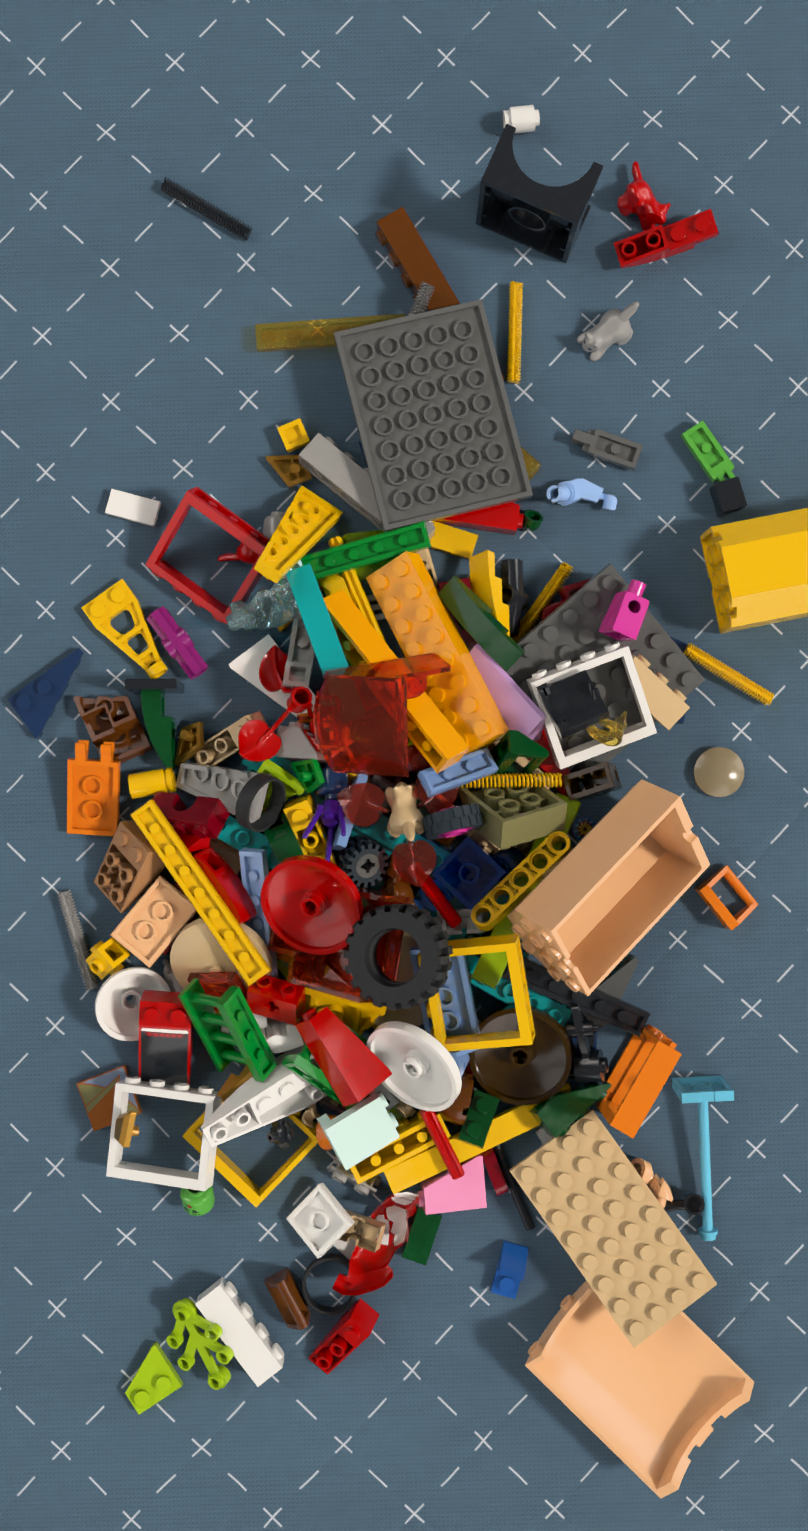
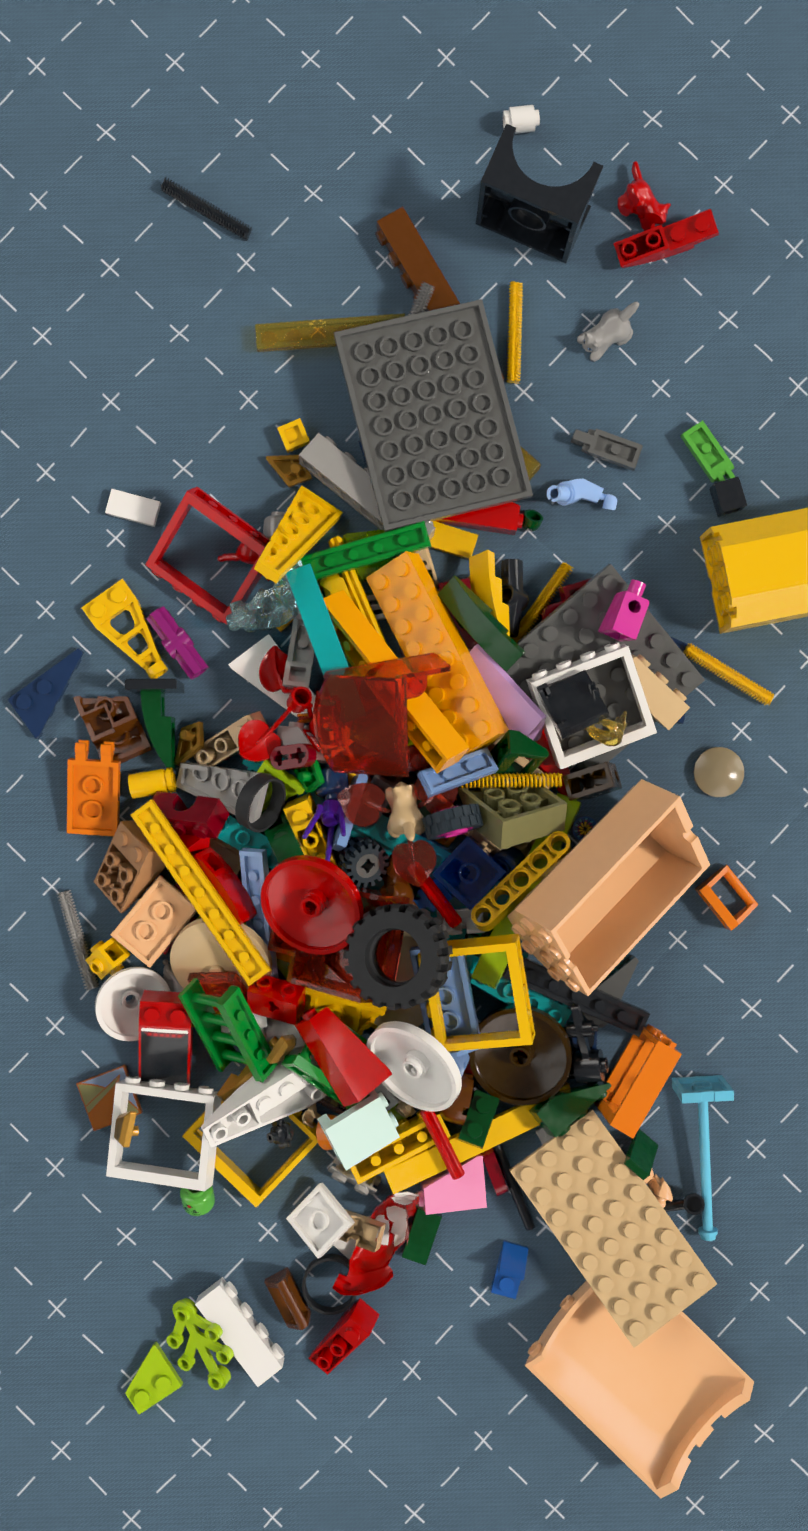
none -> pearl gold piece [266,1034,297,1064]
none -> dark red beam [270,743,317,770]
none -> dark green tile [624,1129,658,1180]

